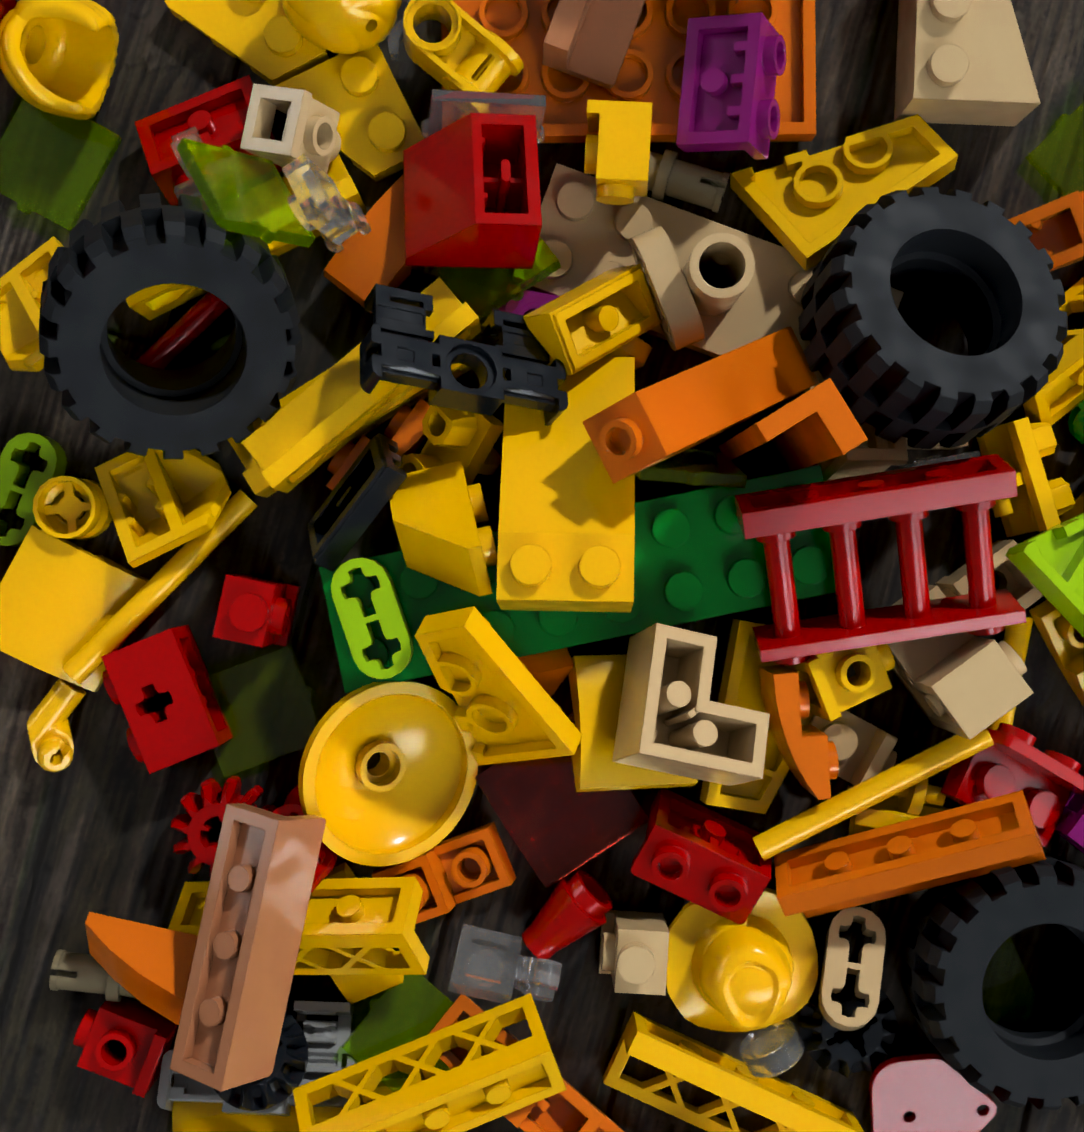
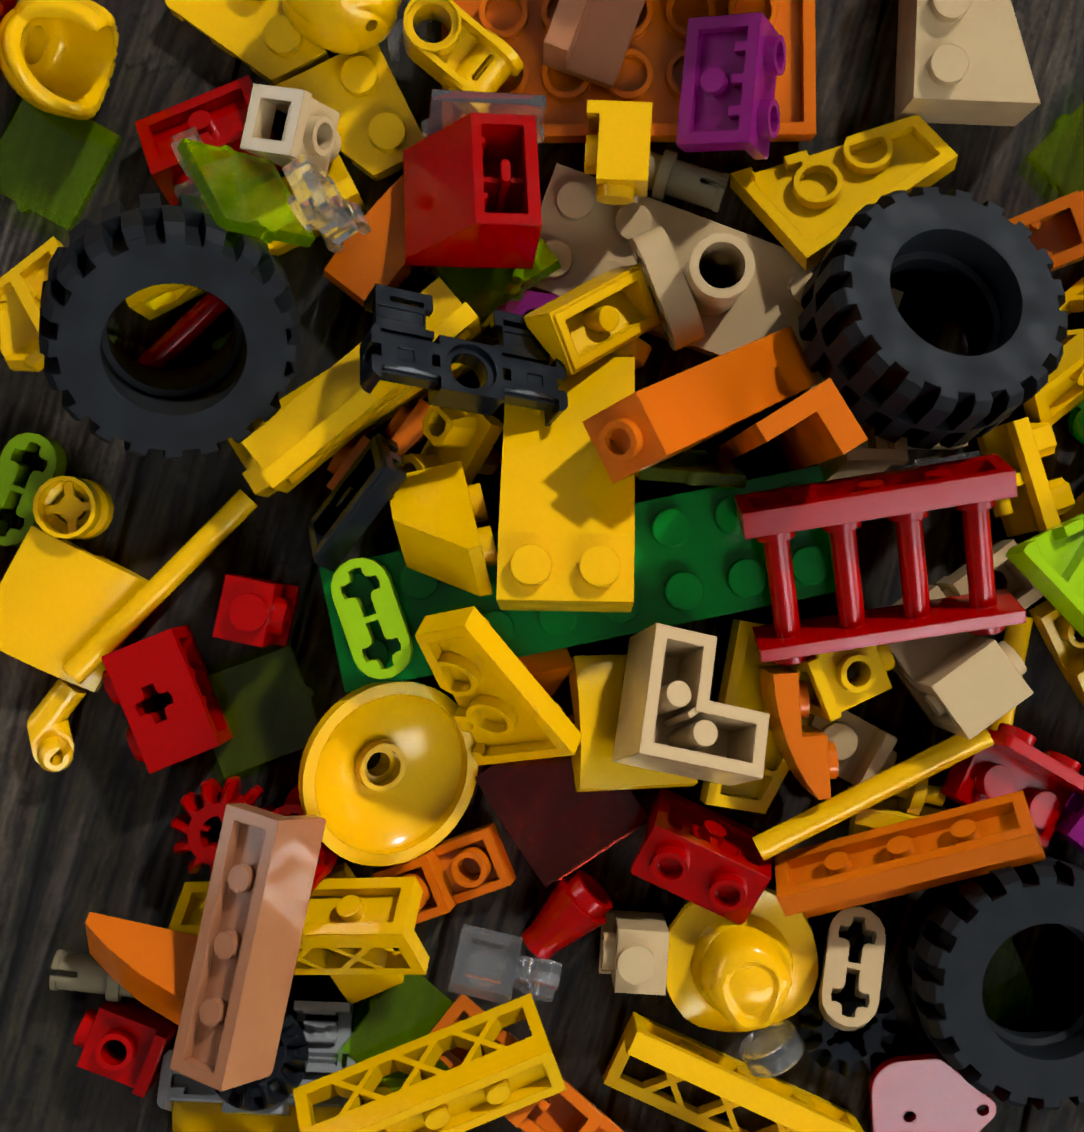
yellow slope [95,448,232,569] -> none

